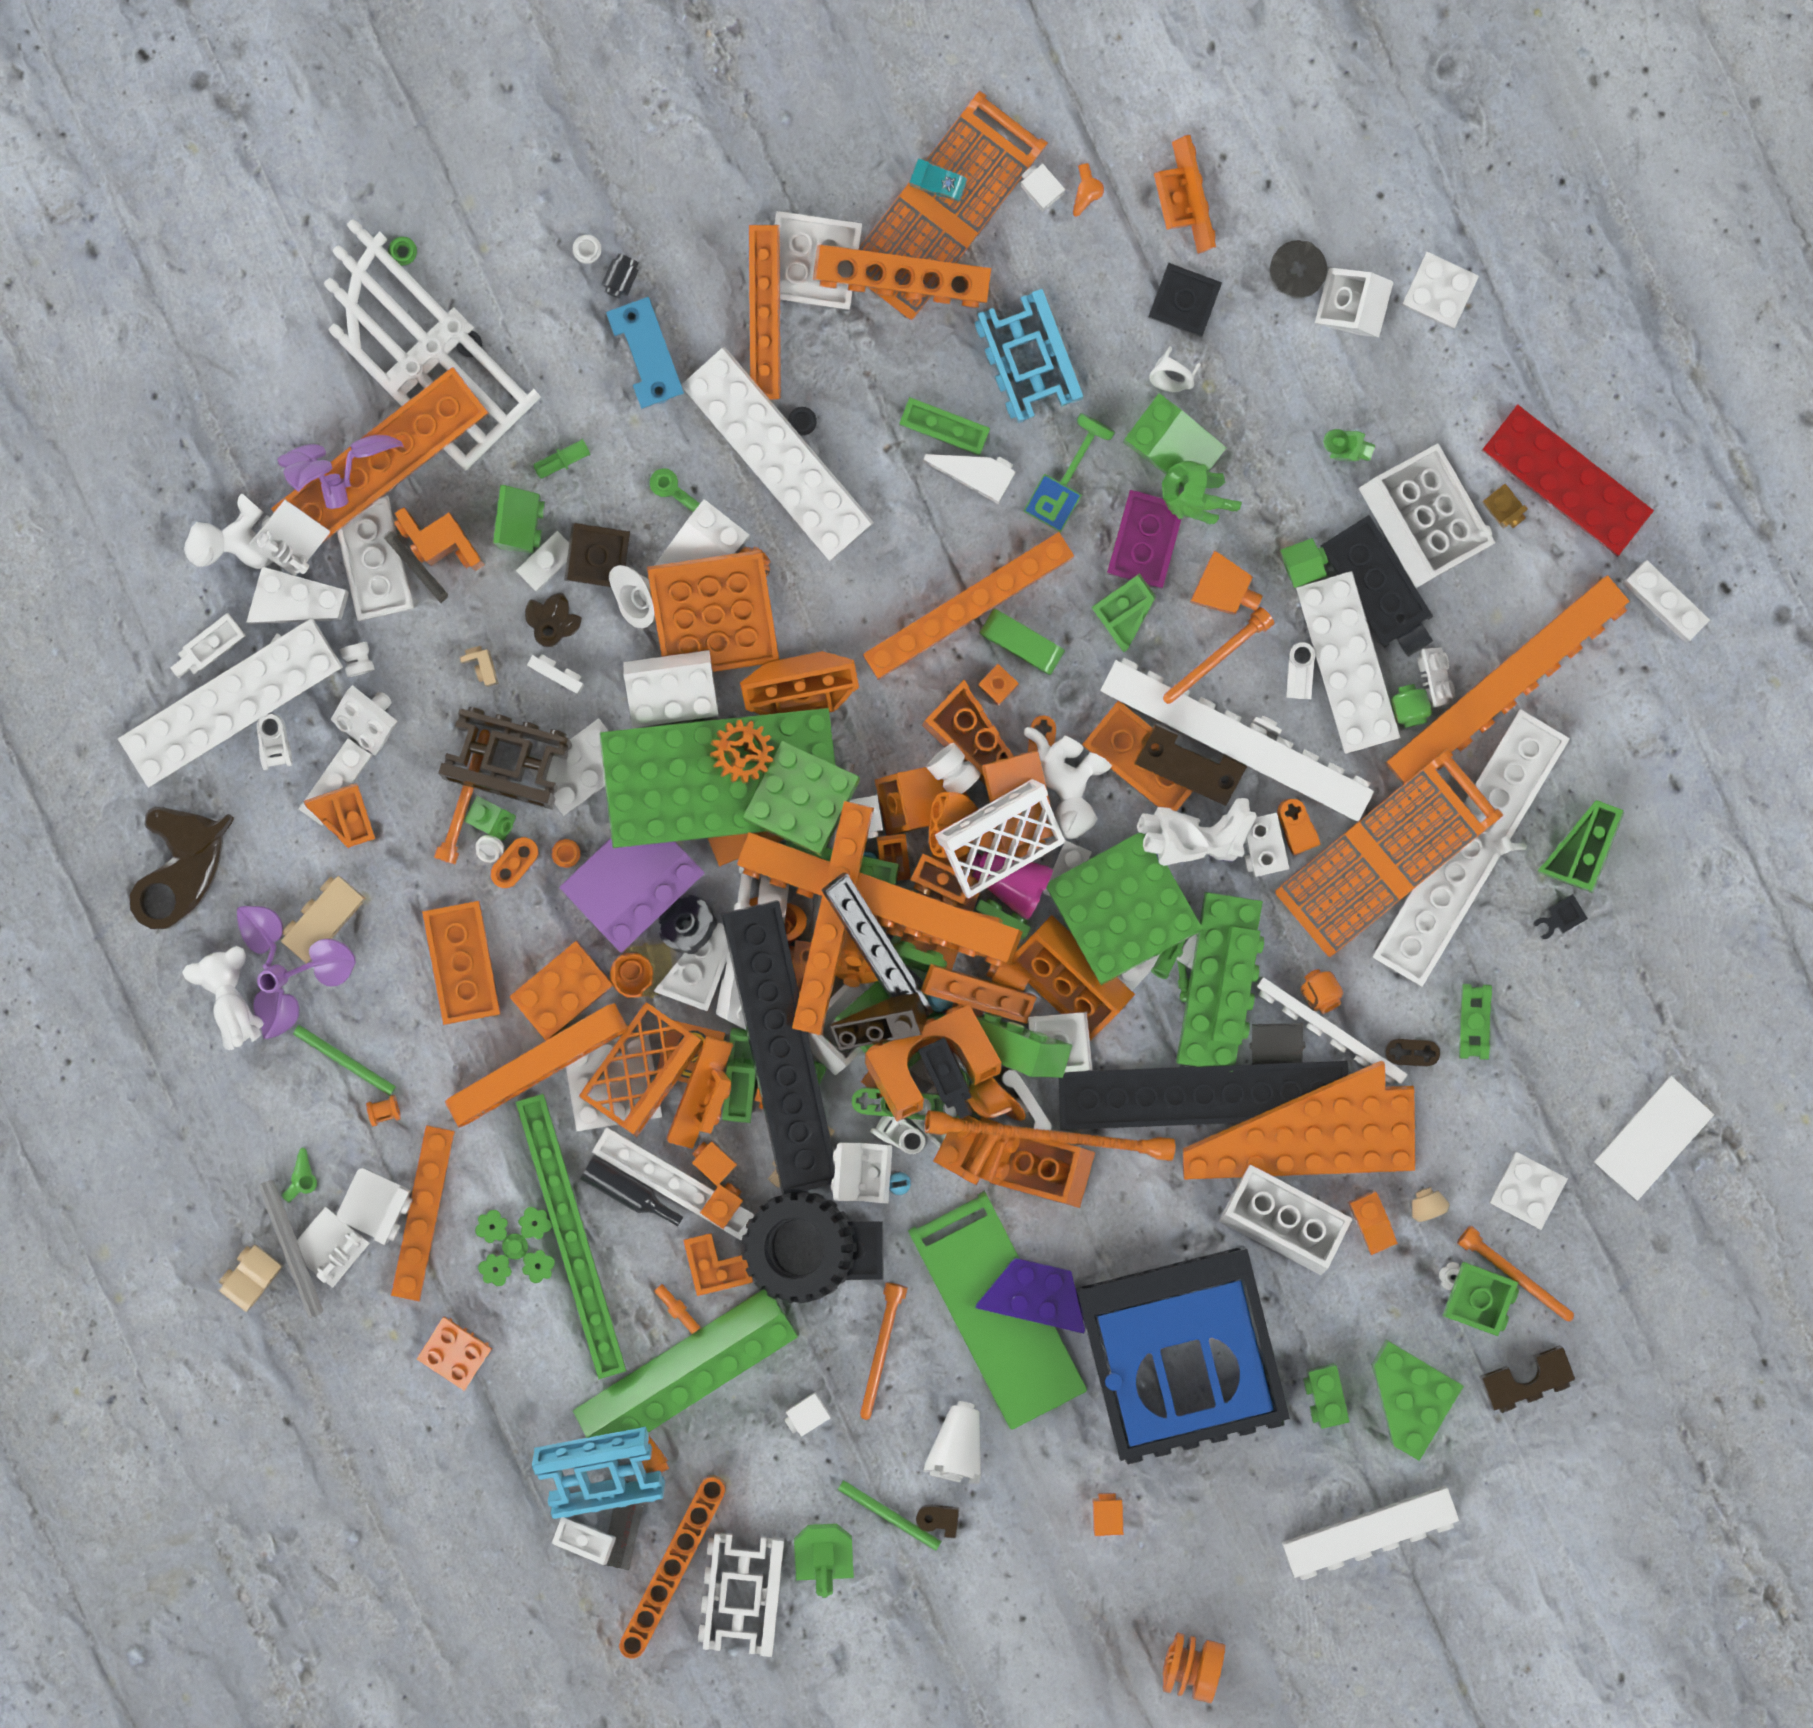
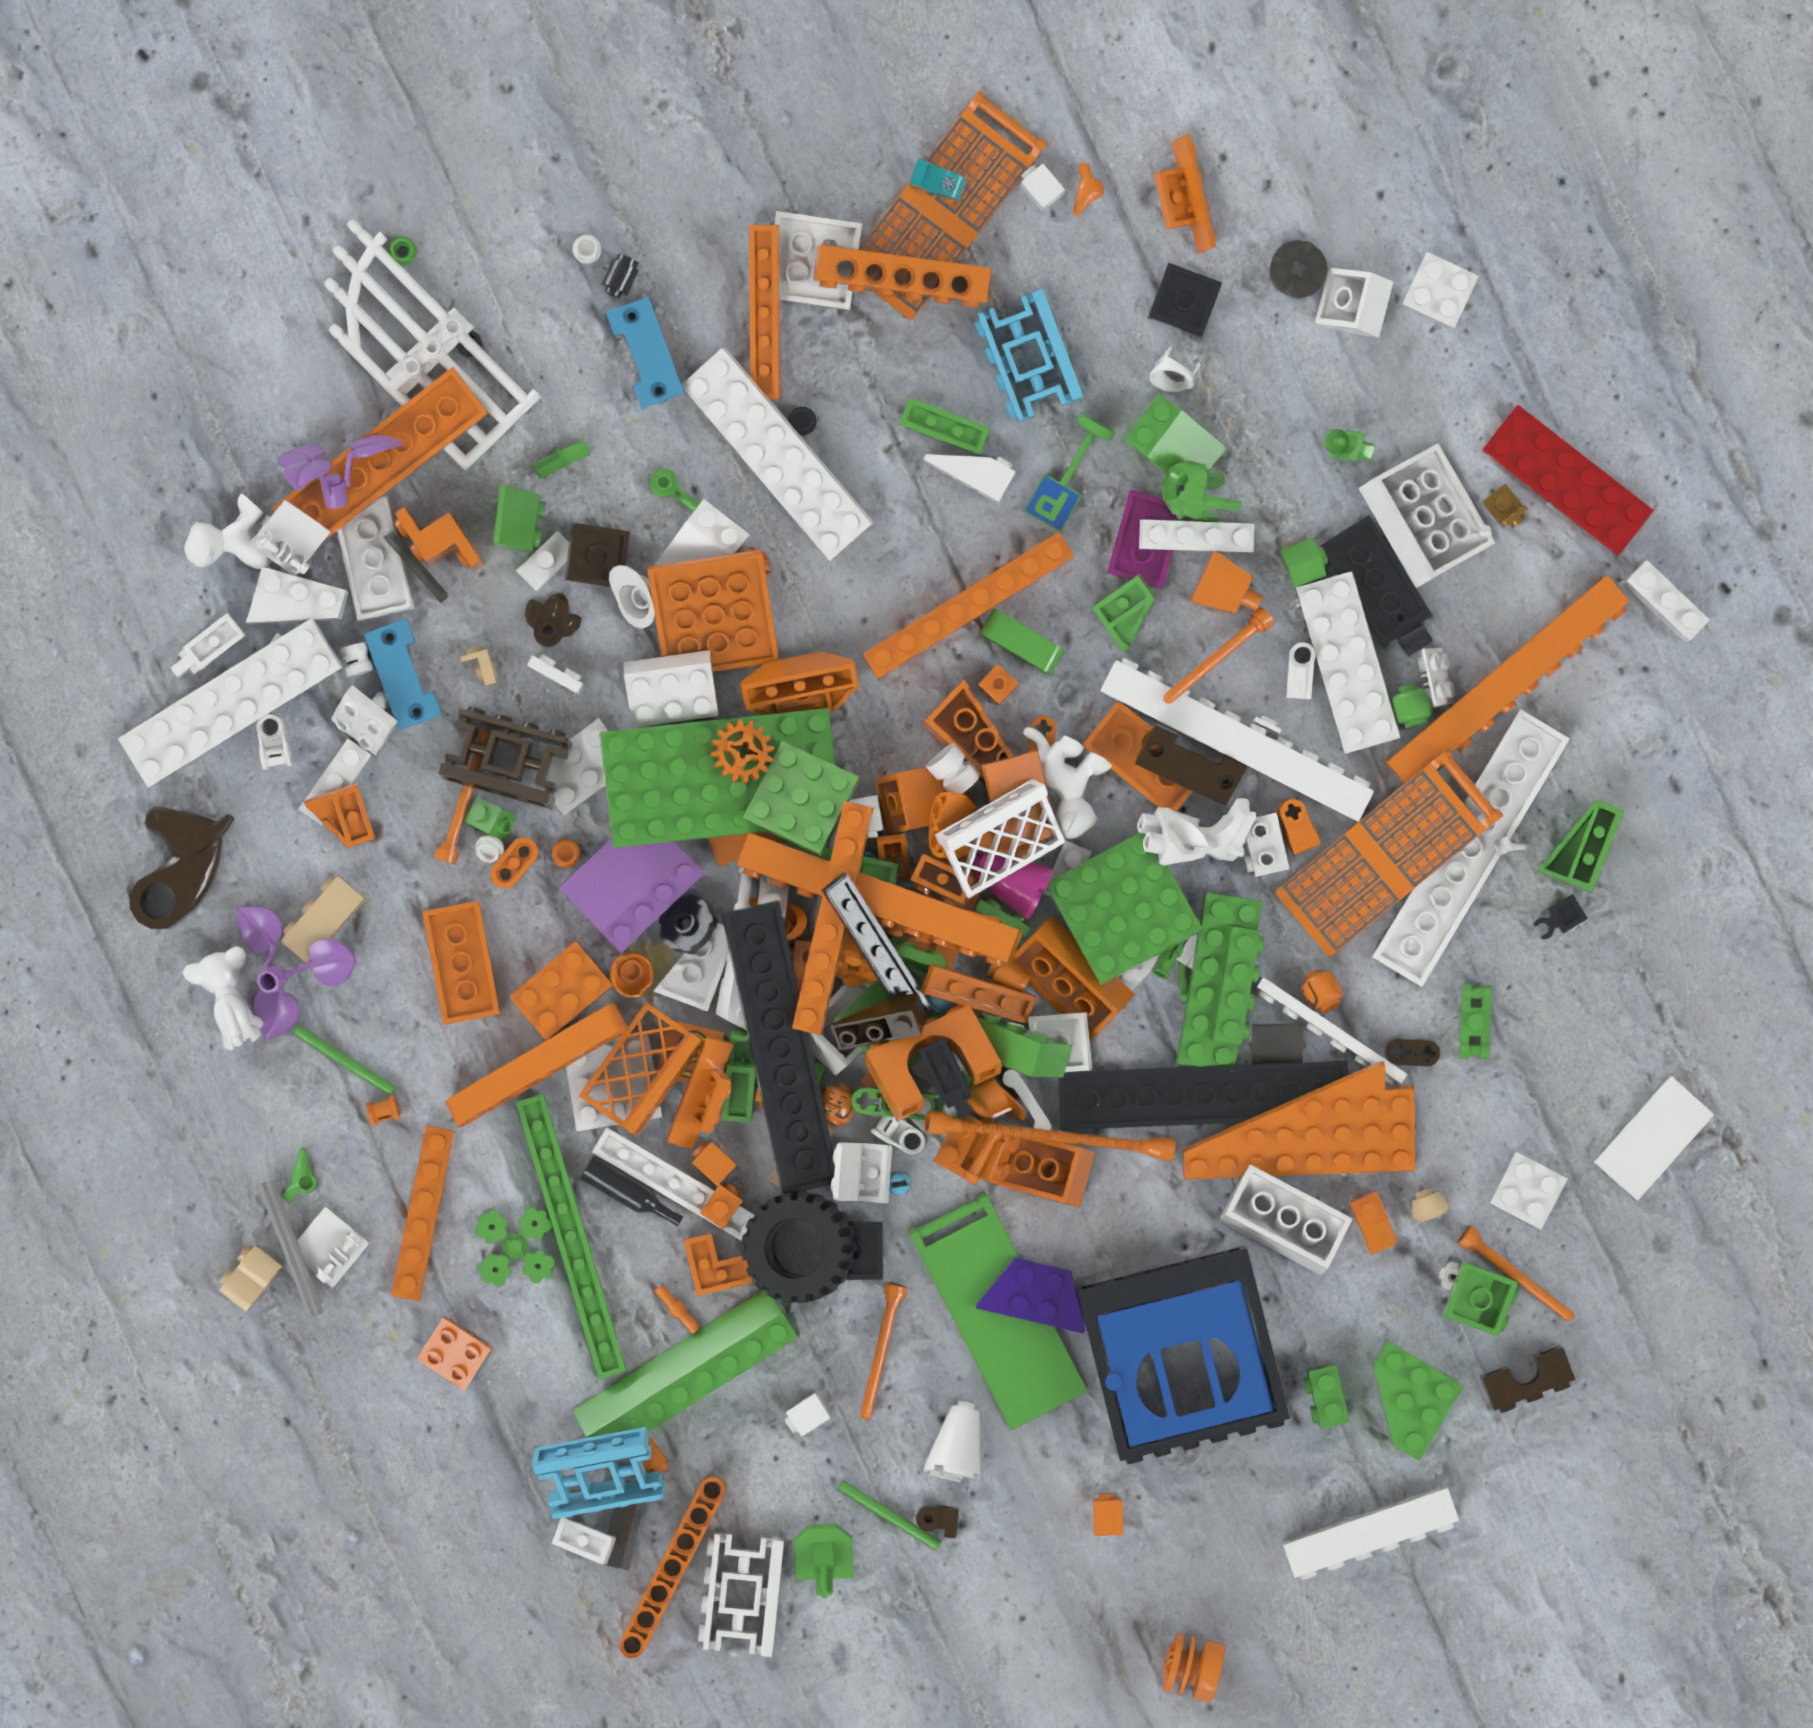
white bracket [337,1168,413,1245] -> none
none -> dark azure brick [364,618,442,731]
none -> orange head [821,1082,855,1127]
none -> white plate [1139,520,1255,553]

